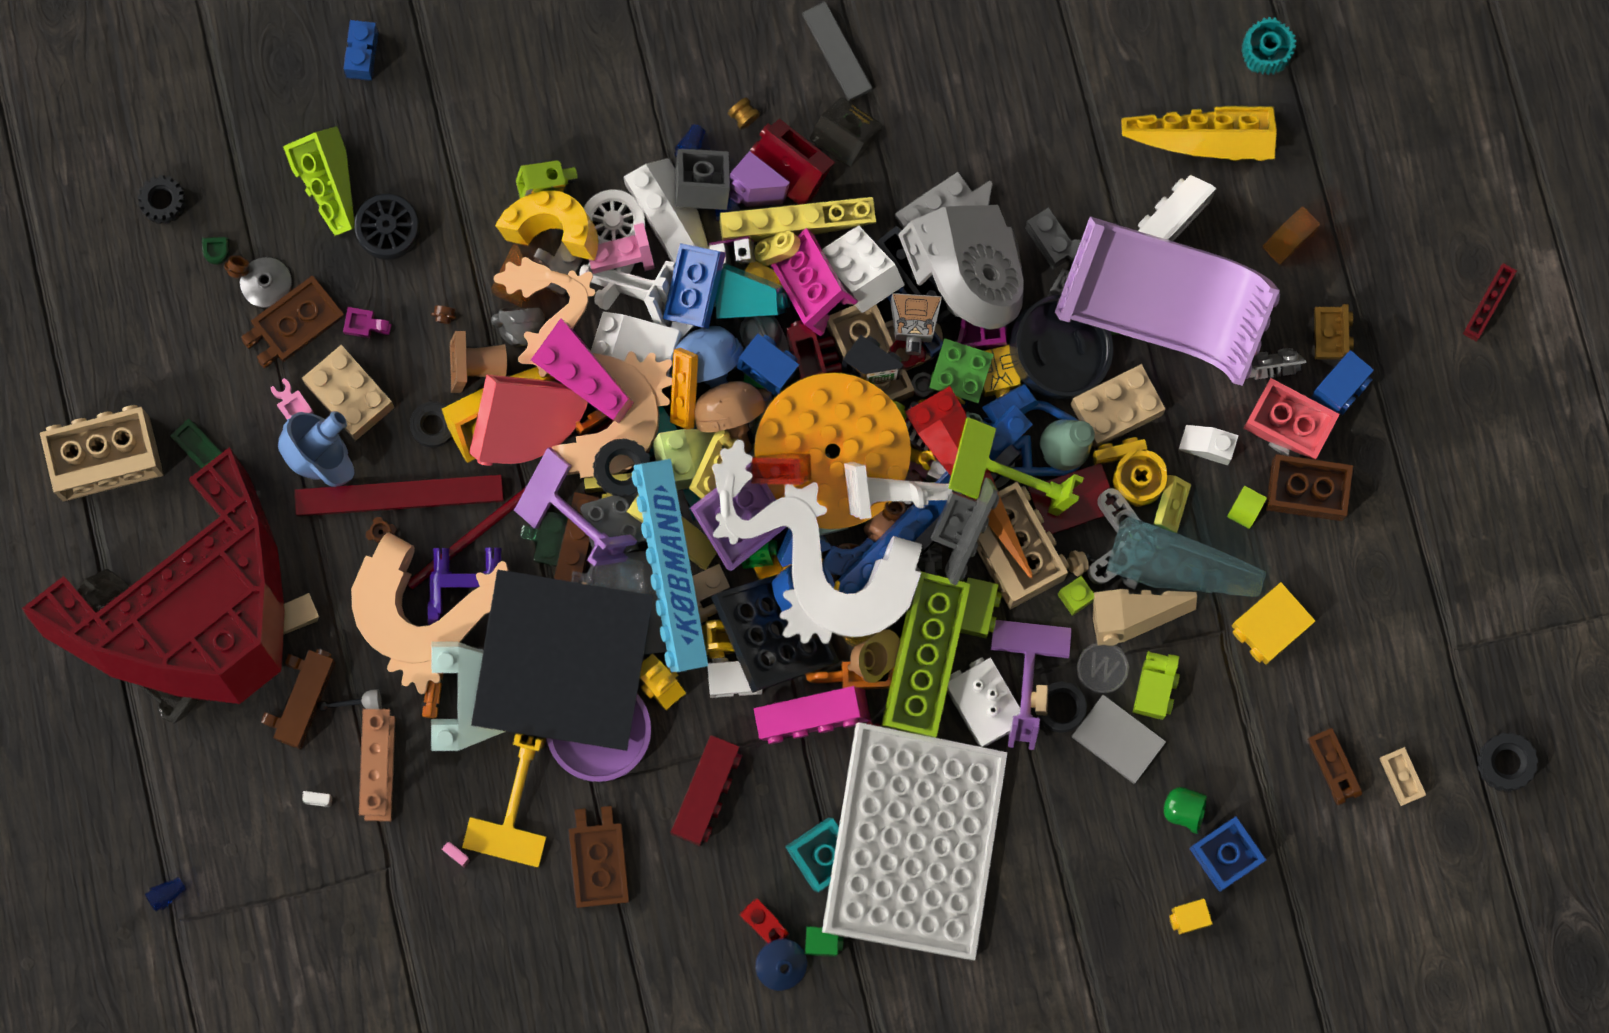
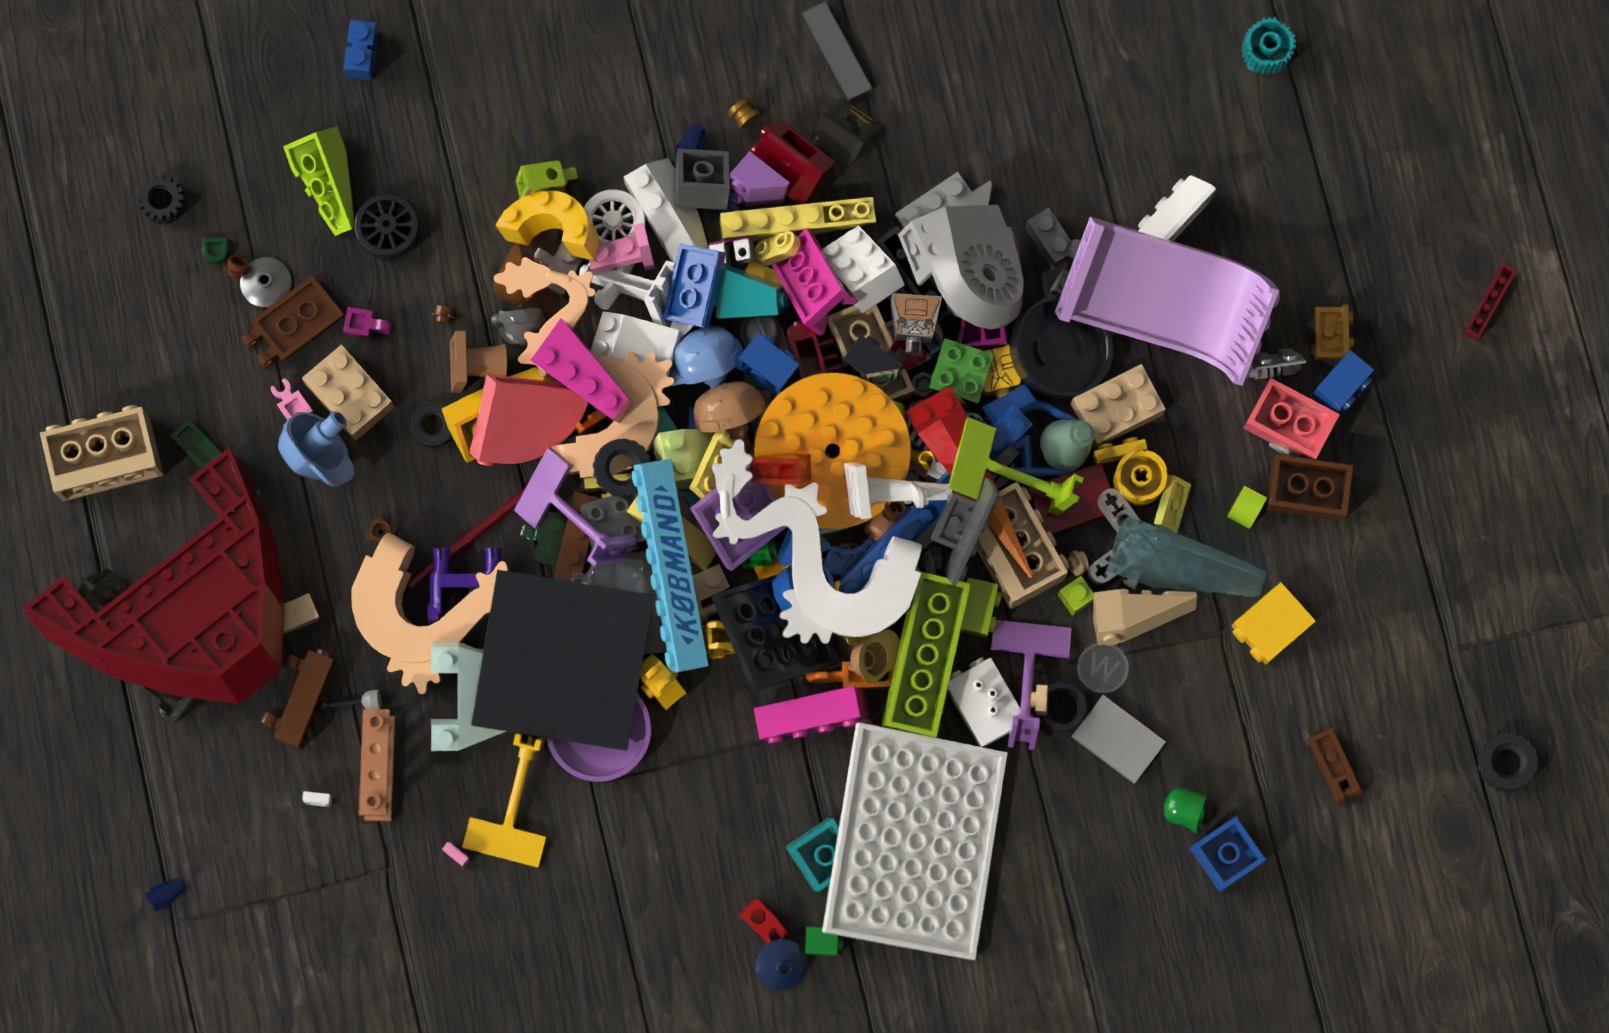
dark red tile [294,475,504,516] -> none
orange axle [422,673,443,719] -> none
reddish brown tile [569,806,629,908] -> none
light orange tile [670,348,698,429] -> none
dark red brick [671,735,742,846] -> none
white piece [708,658,762,698] -> none
yellow wedge [1121,106,1276,161] -> none
lime hinge [1132,651,1180,720] -> none
yellow brick [1169,899,1212,935] -> none
white slope [1178,425,1239,465] -> none
clear orange slope [1262,206,1320,265] -> none
tan plate [1379,747,1426,806] -> none

